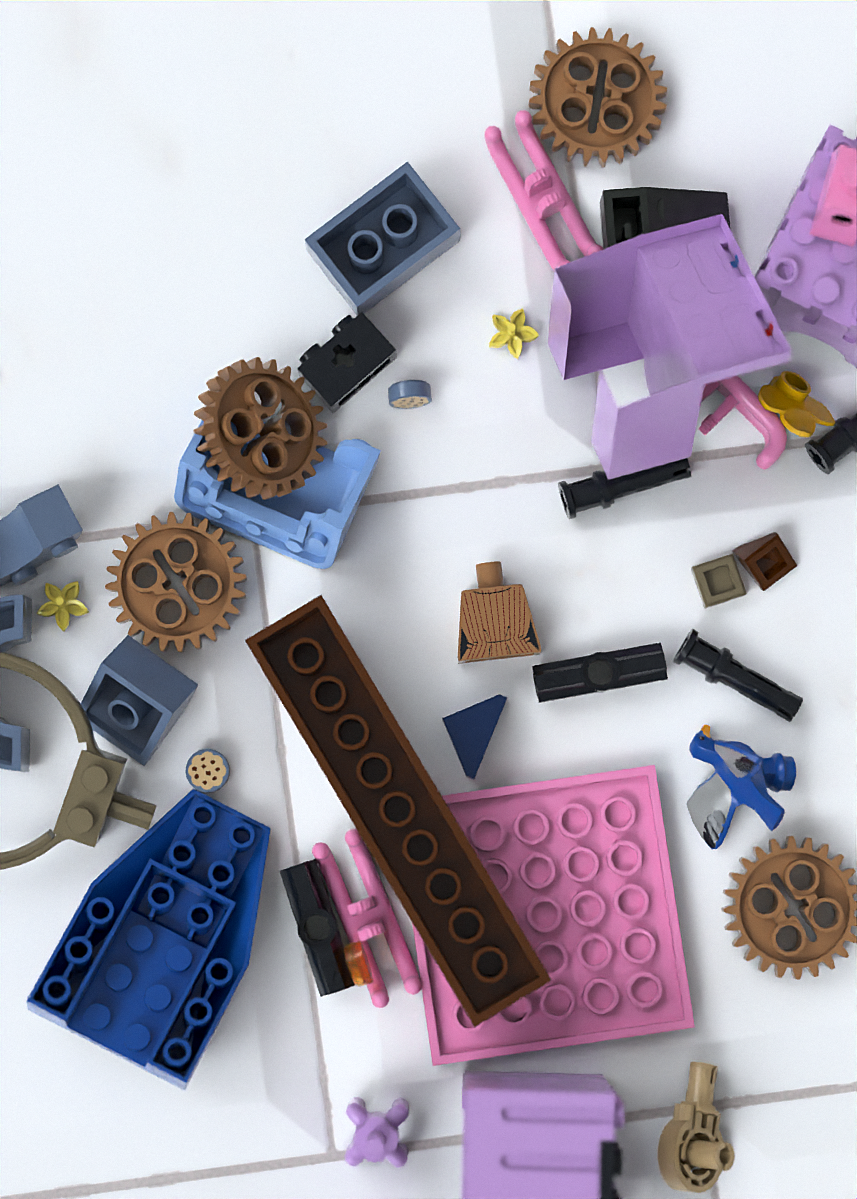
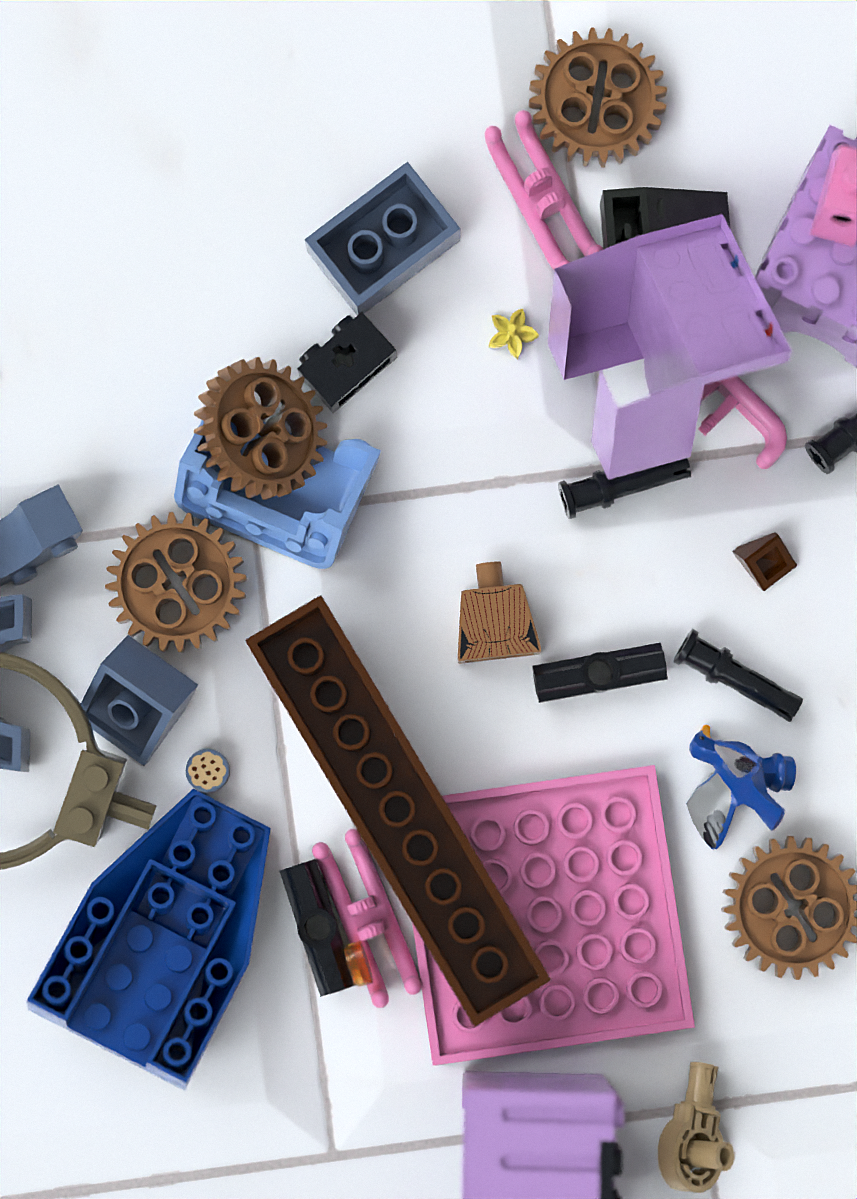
light yellow plant [36,581,89,632] -> none
lavender plant [345,1097,409,1168] -> none
sand blue tile [388,380,432,409] -> none
dark blue slope [442,694,508,780] -> none
dark tan tile [690,554,747,609] -> none
yellow plate [758,371,835,438] -> none

